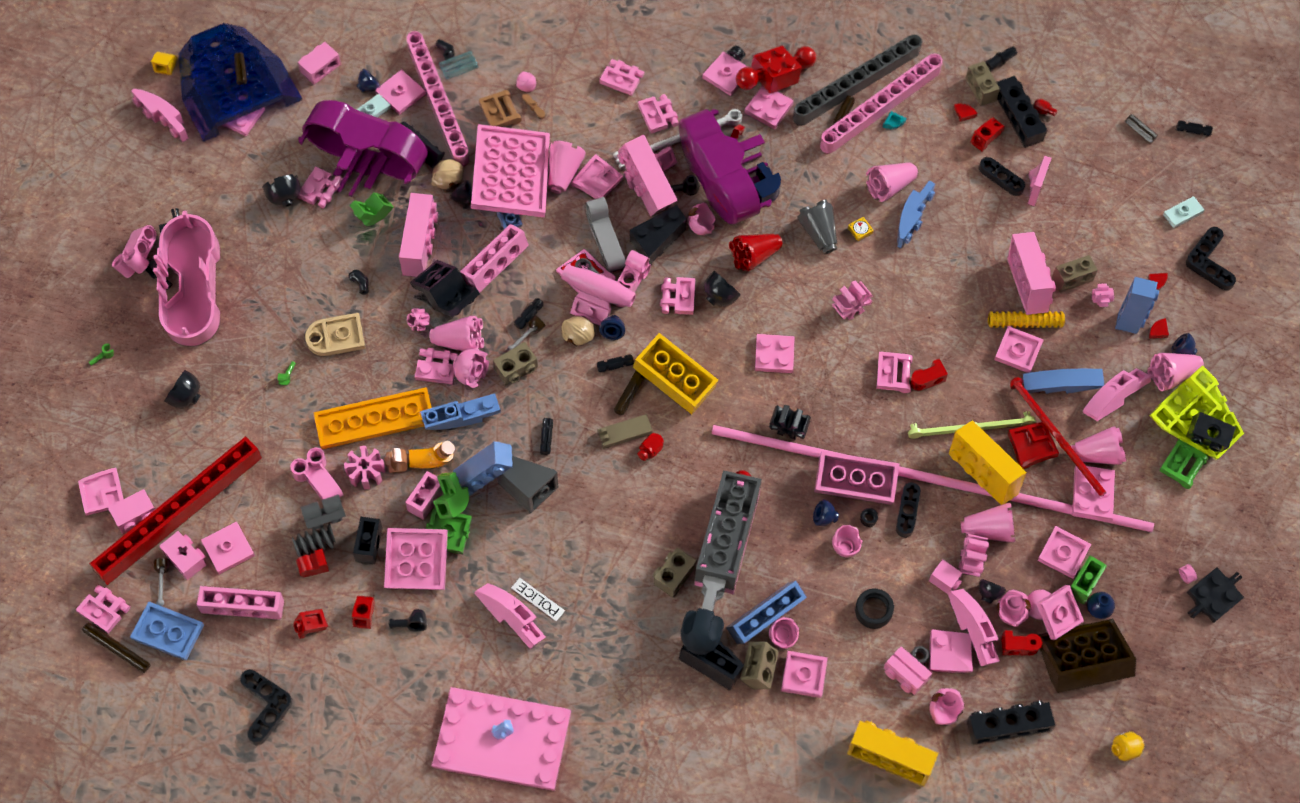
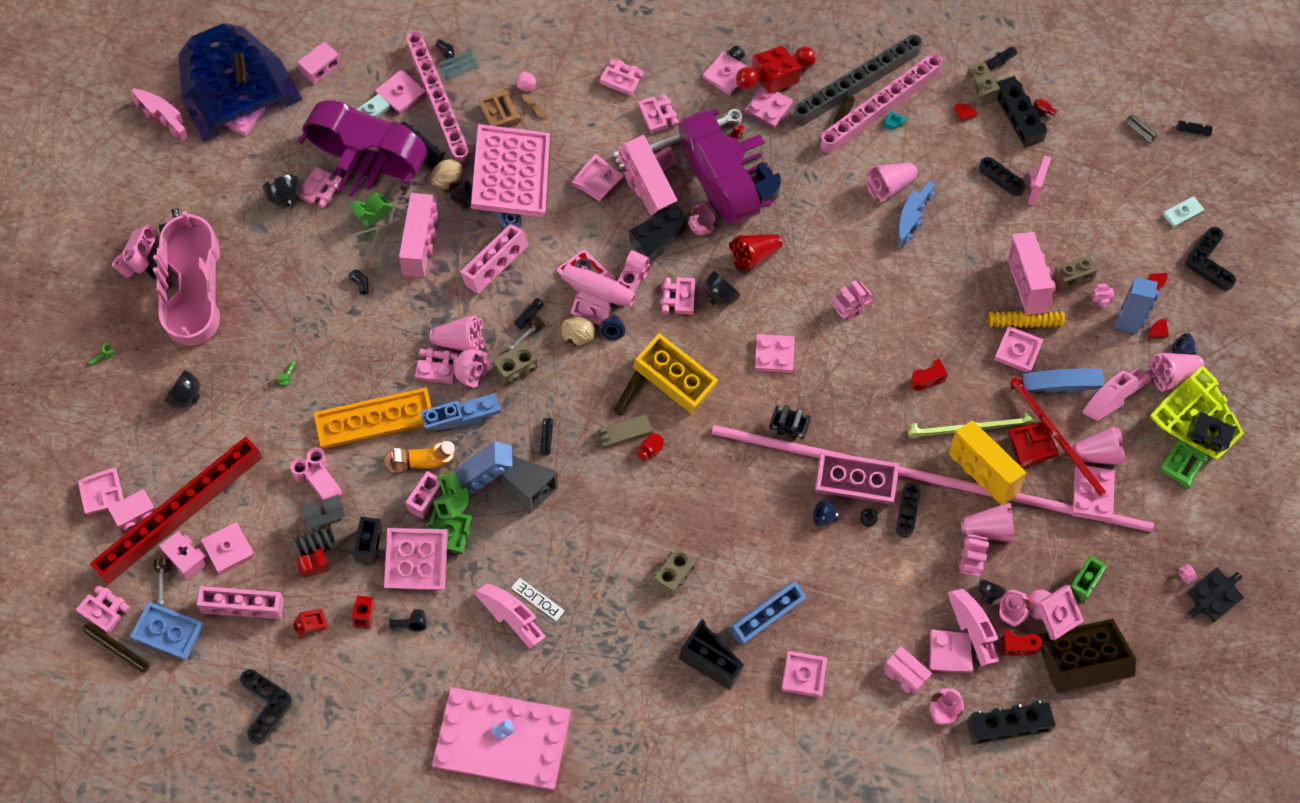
yellow brick [151,52,178,75] -> none
tan plate [305,313,366,356] -> none
bright pink gear [344,446,386,490] -> none
dark blue brick [356,69,380,93] -> none
bright pink gear [407,308,430,331] -> none
black bracket [410,260,480,317] -> none
bright pink cone [548,141,586,194] -> none
light grey beam [586,197,626,272] -> none
black axle [597,354,634,373] -> none
black bar [670,175,700,195] -> none
dark grey piece [680,470,762,655] -> none
dark tan brick [741,641,779,689] -> none
bright pink hair [768,617,799,649] -> none
dark grey cone [797,200,837,254] -> none
bright pink hair [832,525,862,558] -> none
yellow brick [847,720,938,786] -> none
tile [848,217,874,241] -> none
black tyre [855,588,894,629] -> none
bright pink plate [876,352,913,393] -> none
dark grey axle [911,646,929,665] -> none
bright pink brick [929,559,962,594] -> none
red leg [970,117,1005,152] -> none
bright pink plate [1037,526,1091,579] -> none
dark blue brick [1087,592,1115,619] -> none
yellow head [1112,732,1144,761] -> none

